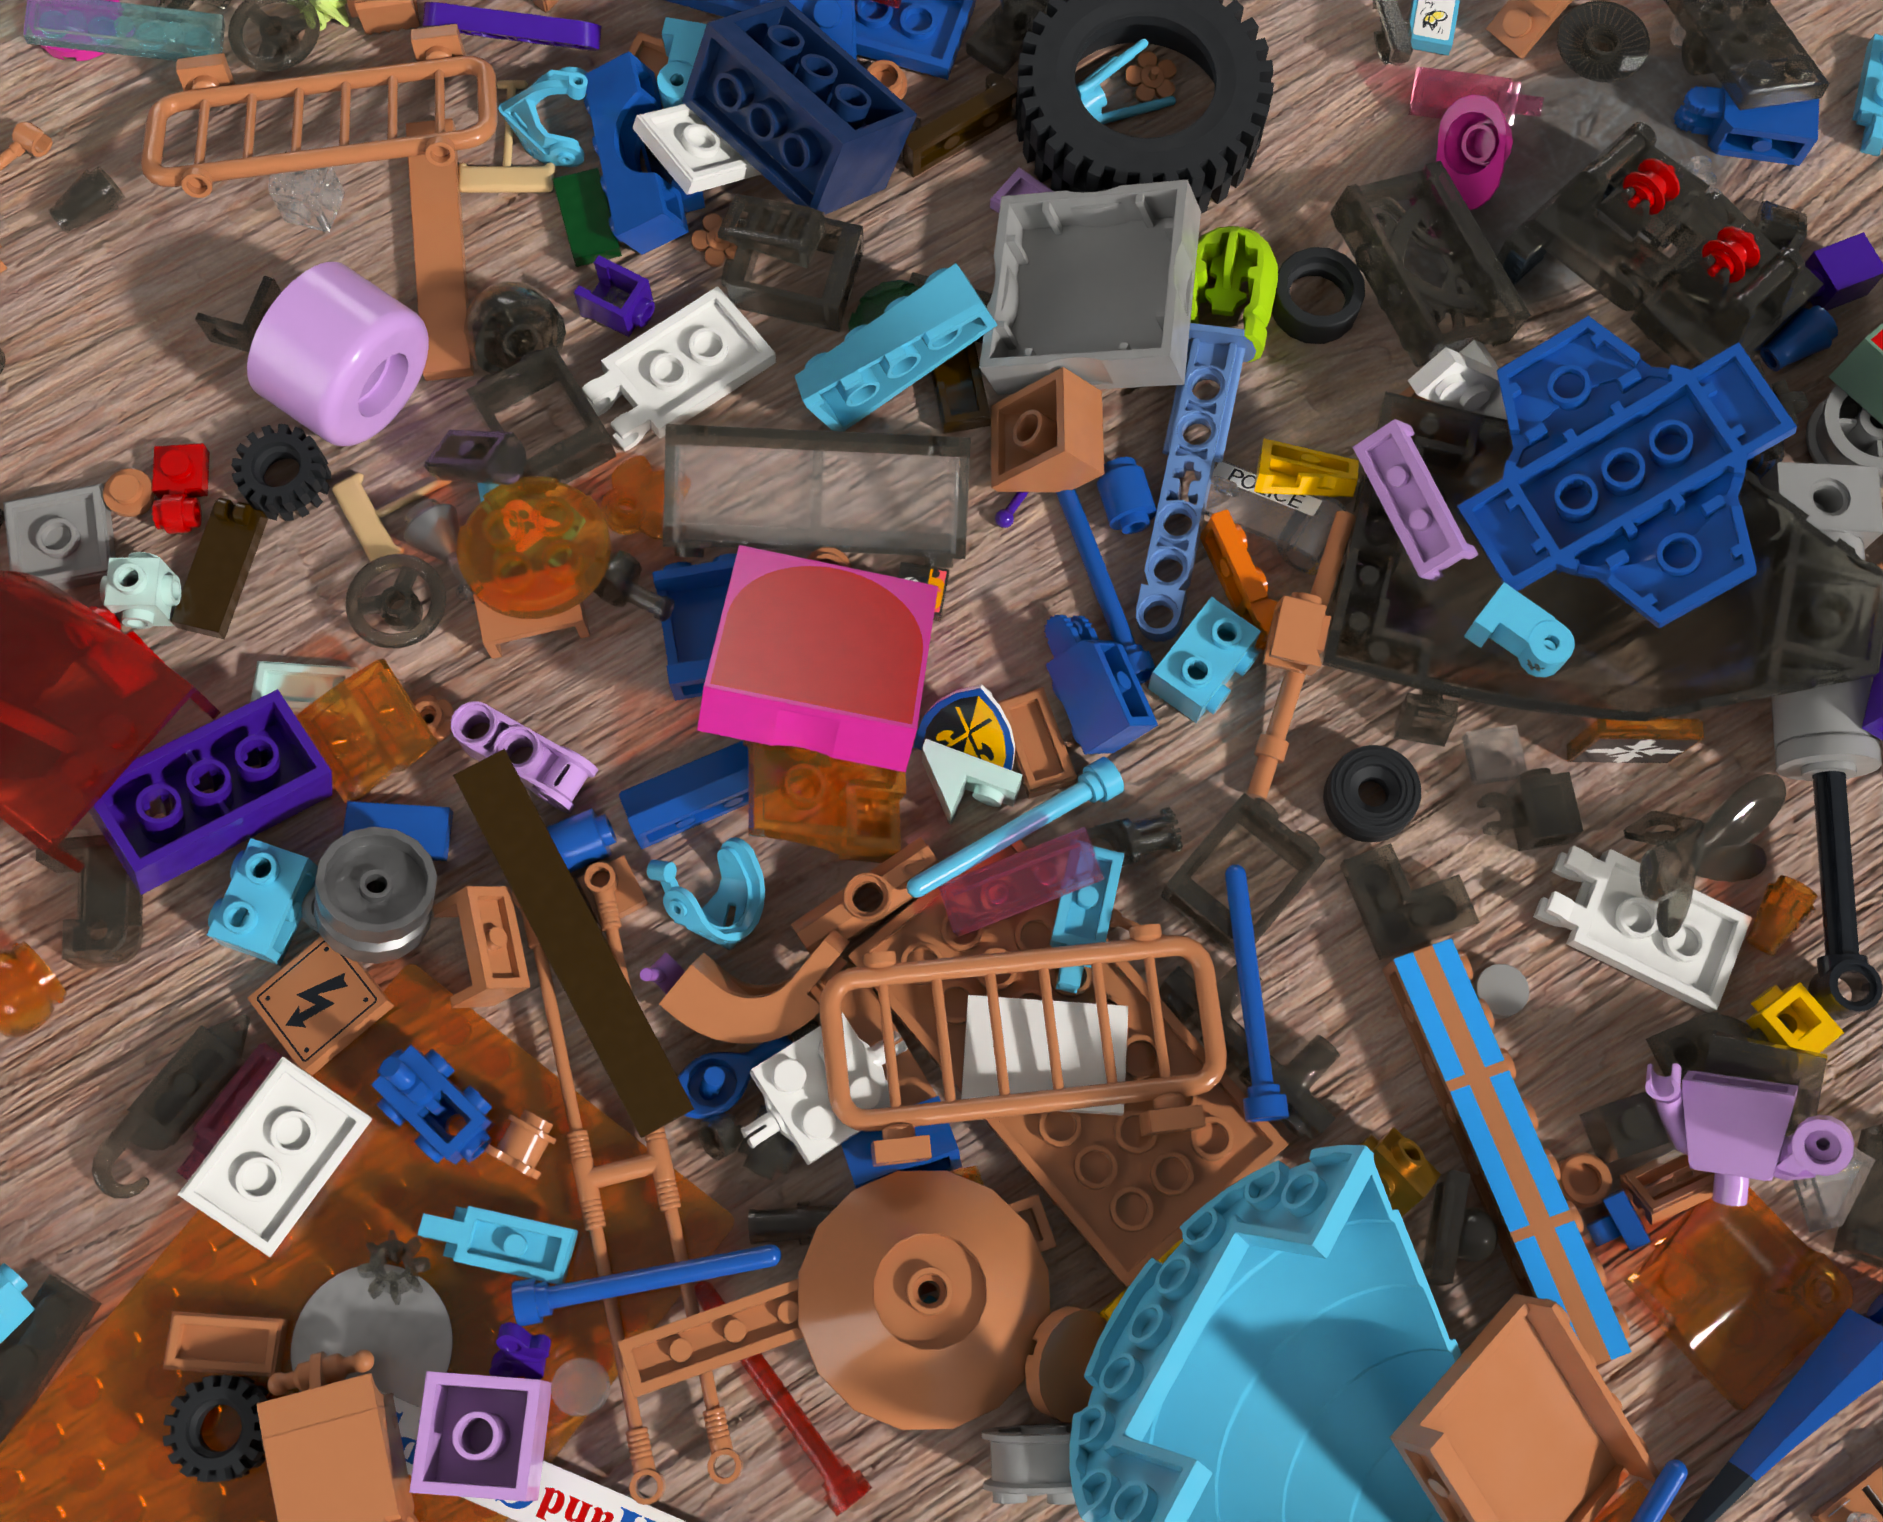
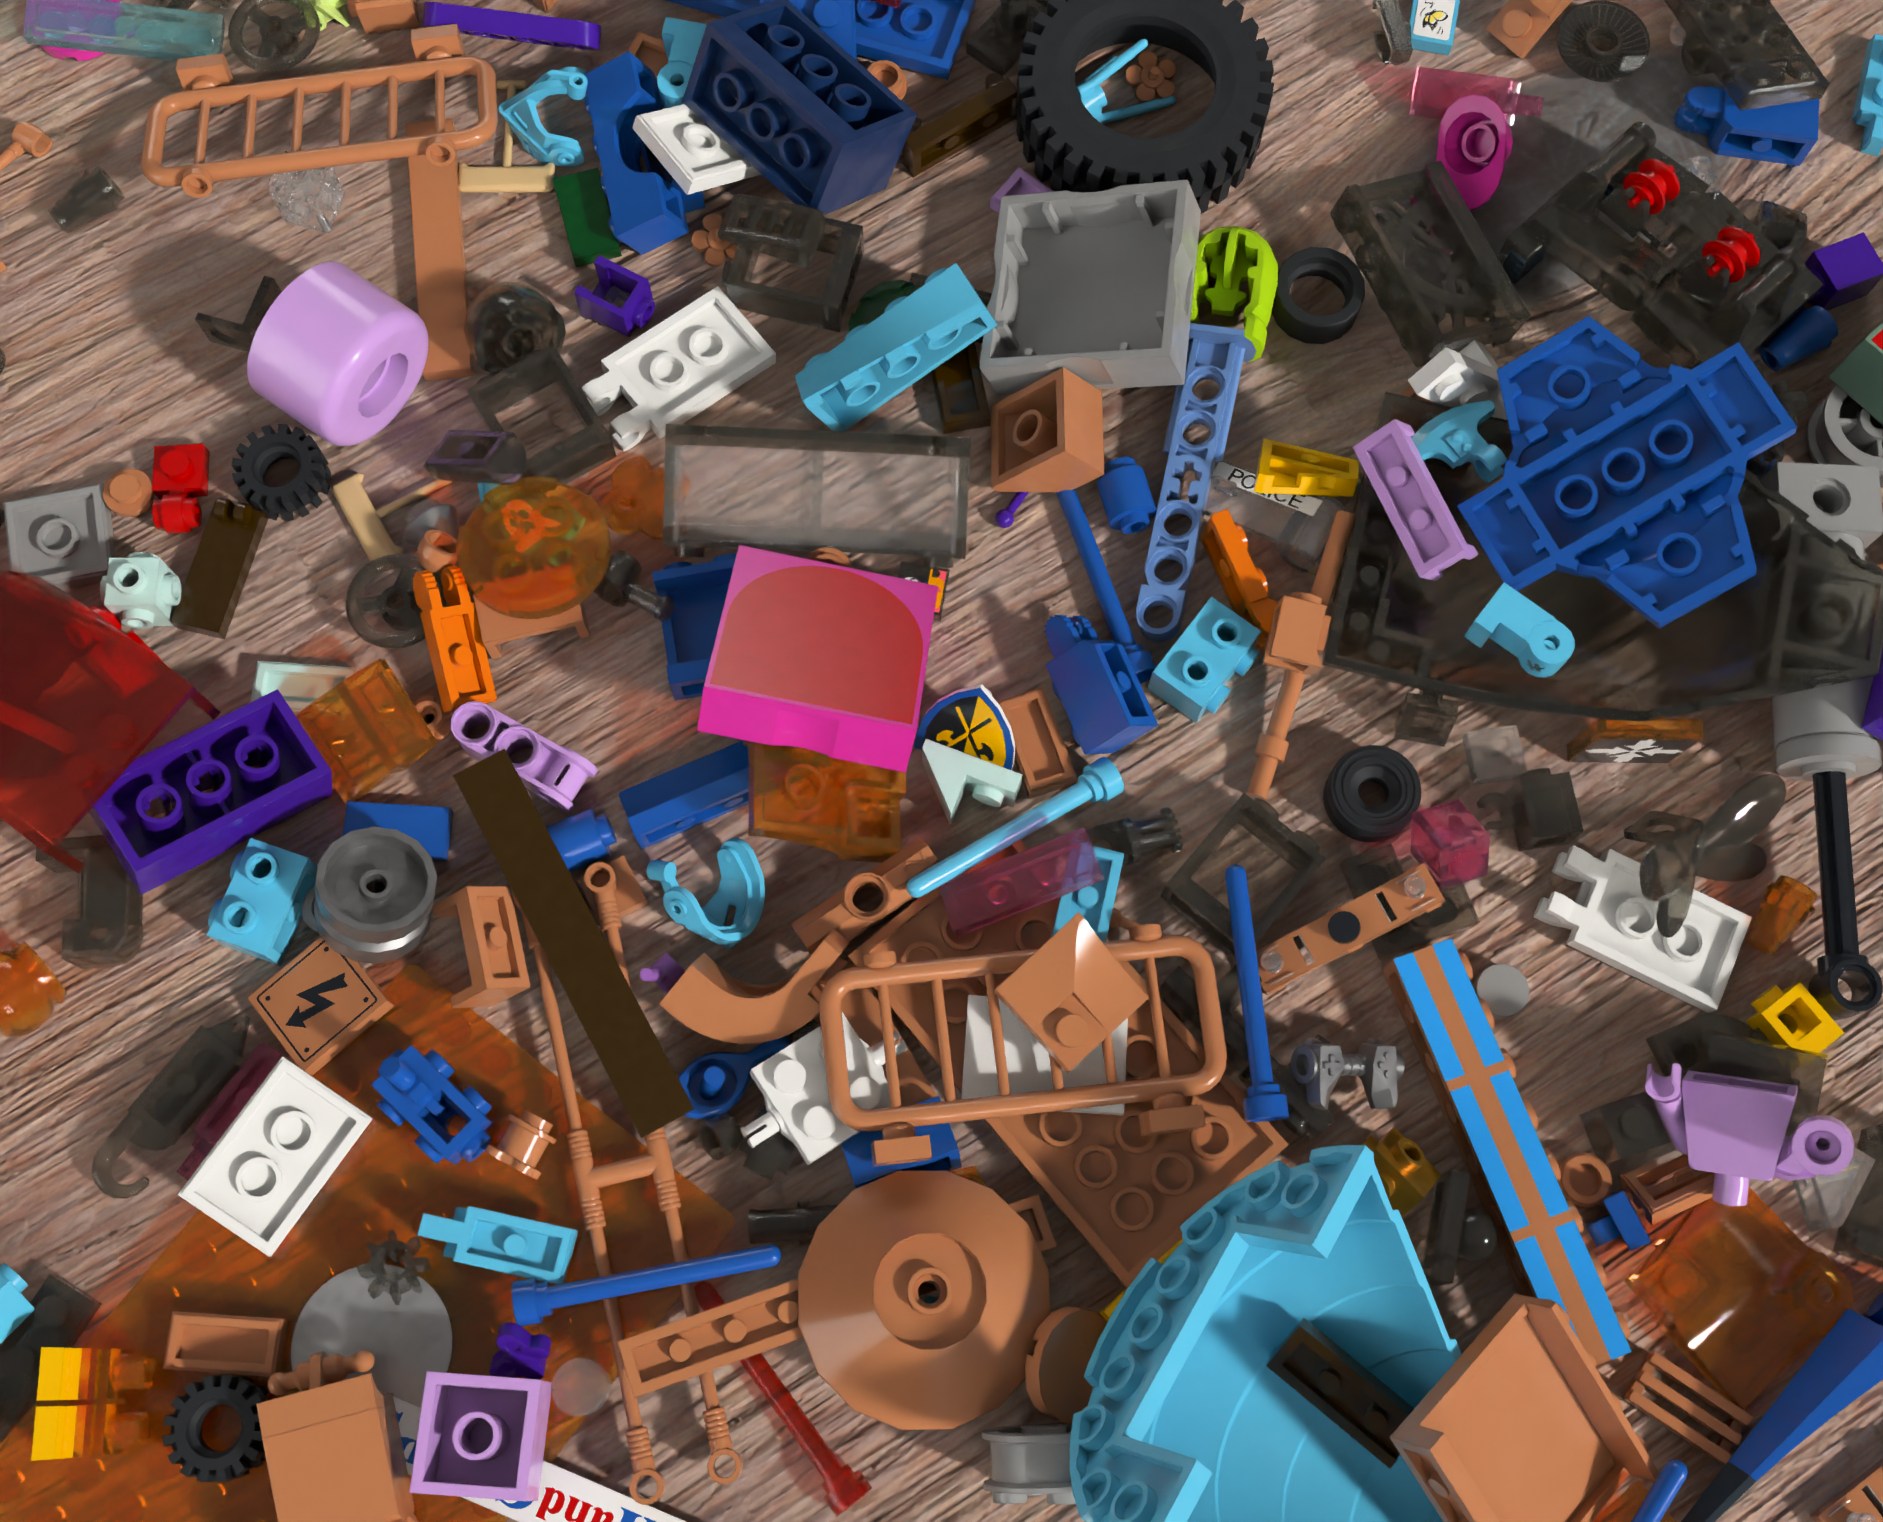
none -> clear orange hips [31,1347,156,1461]
none -> orange hinge [412,565,497,713]
none -> nougat hinge [417,529,463,573]
none -> nougat plate [994,912,1149,1073]
none -> nougat piece [1256,863,1445,995]
none -> dark brown hinge [1266,1318,1414,1468]
none -> flat silver piece [1290,1038,1405,1110]
none -> clear pink brick [1410,799,1490,889]
none -> medium azure piece [1411,400,1507,483]
none -> nougat tile [1623,1352,1753,1465]

